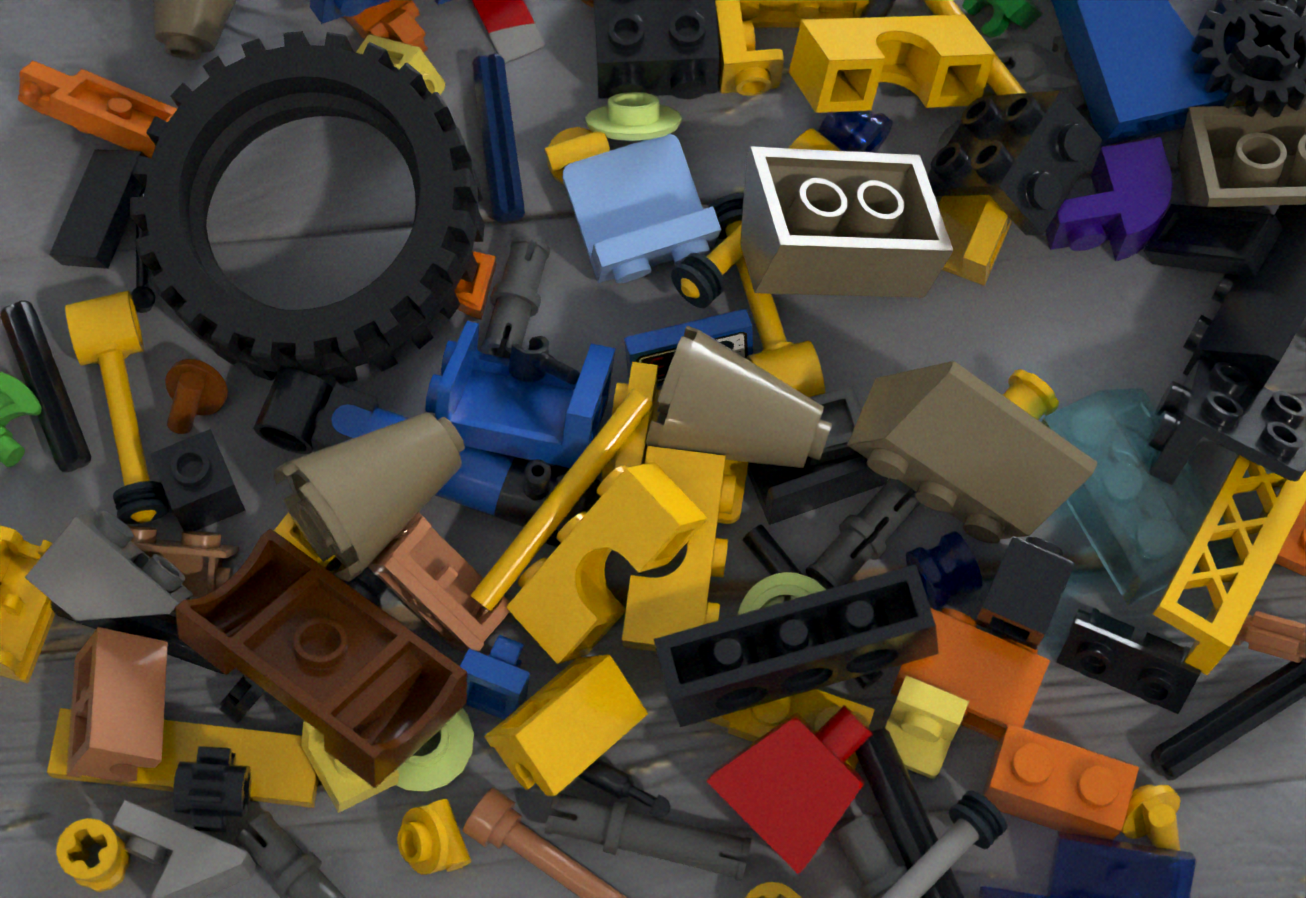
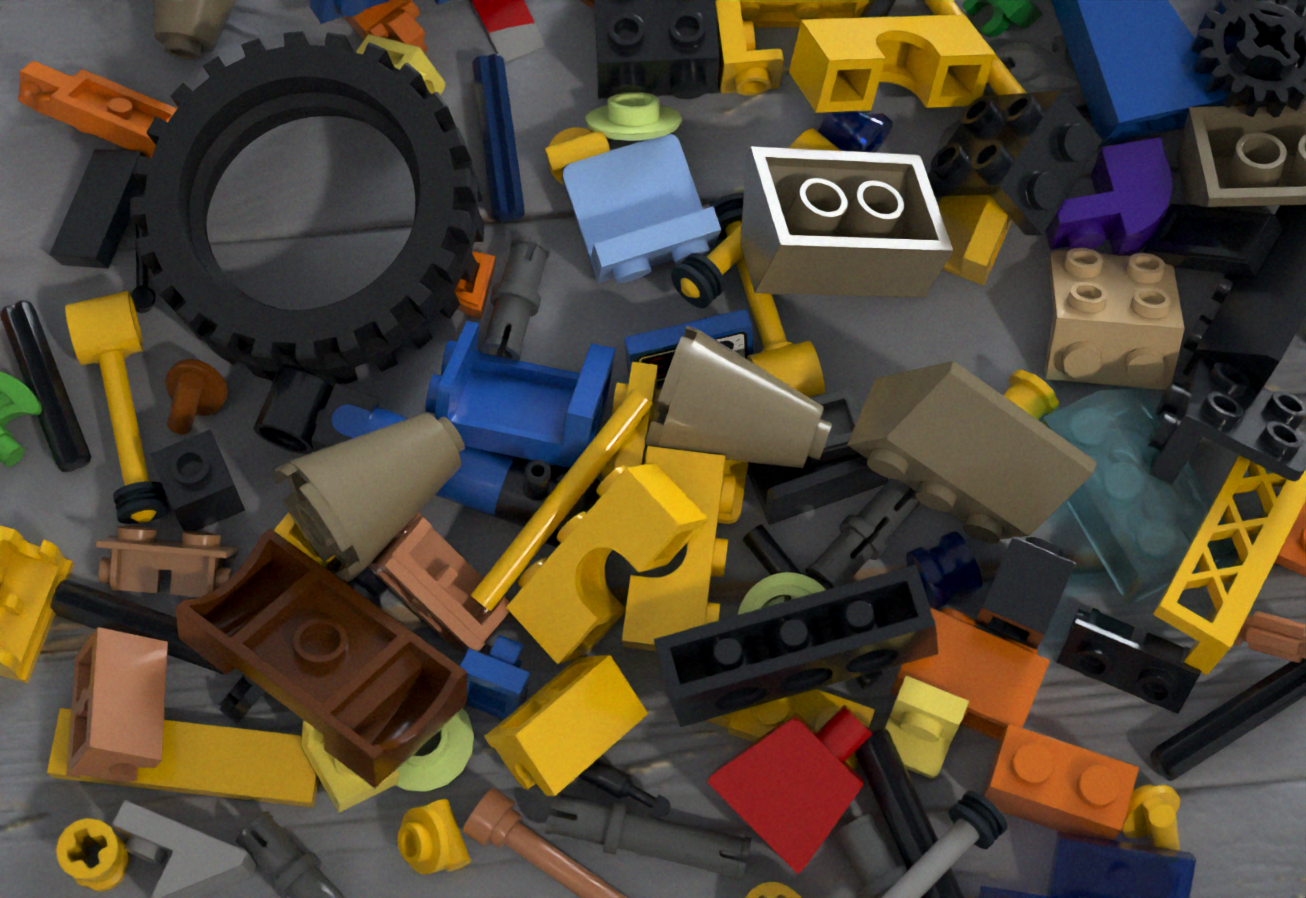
dark grey slope [25,509,193,621] -> none
black gear [173,746,251,832] -> none
black hand [509,336,580,385] -> none
none -> tan bracket [1044,248,1185,390]

